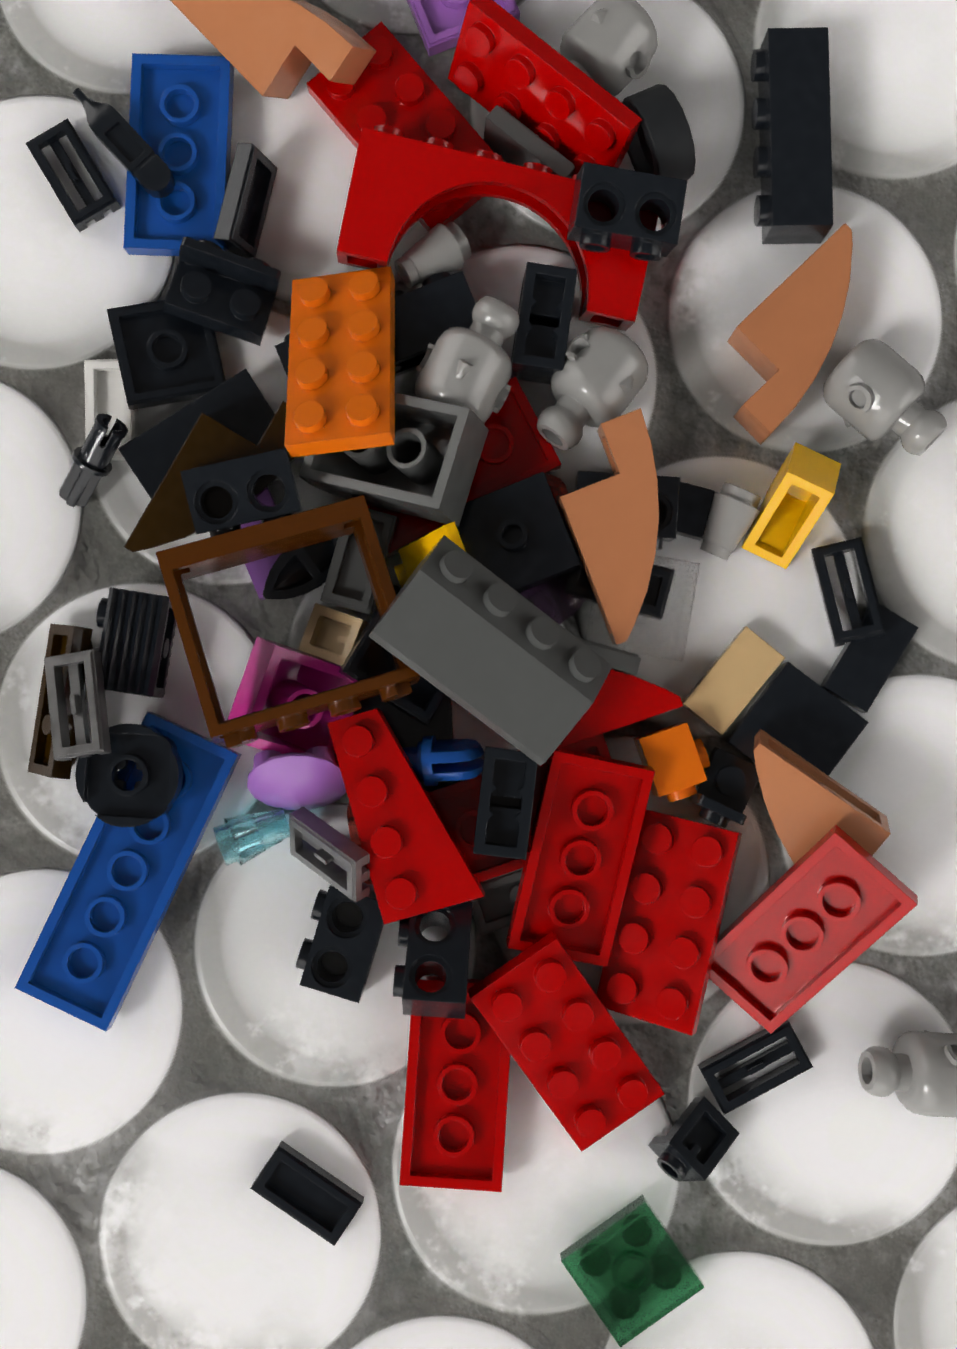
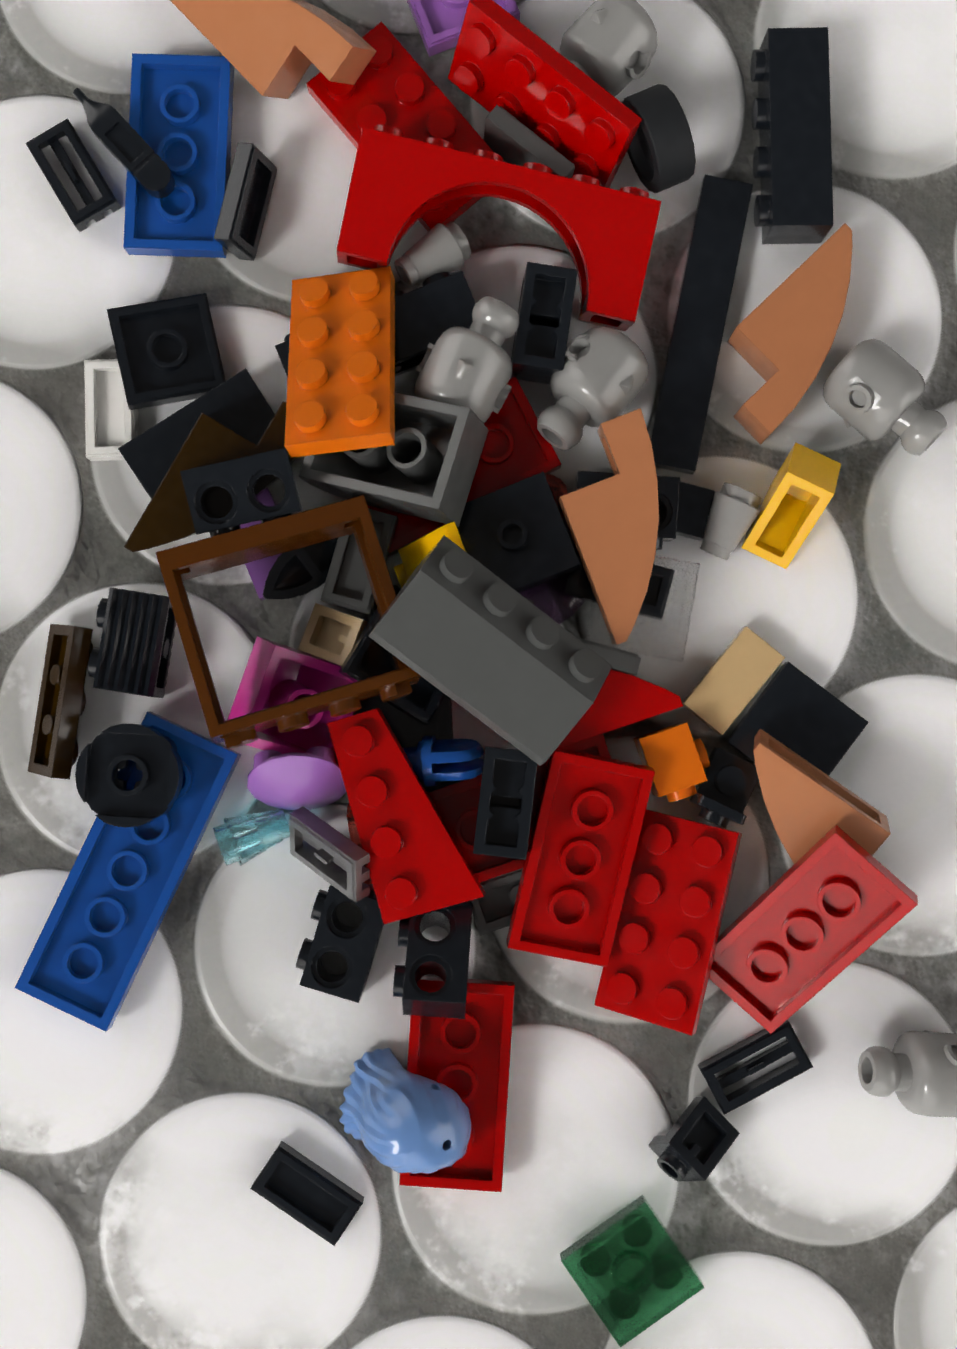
flat silver tile [44,649,111,761] -> none
black axle [59,413,128,507] -> none
black bracket [163,237,281,346] -> none
red plate [467,931,665,1152] -> none
black brick [567,162,688,261] -> none
black tile [811,537,887,647] -> none
black tile [820,604,918,713] -> none
none -> medium blue piece [340,1048,471,1174]
none -> black tile [650,174,753,475]

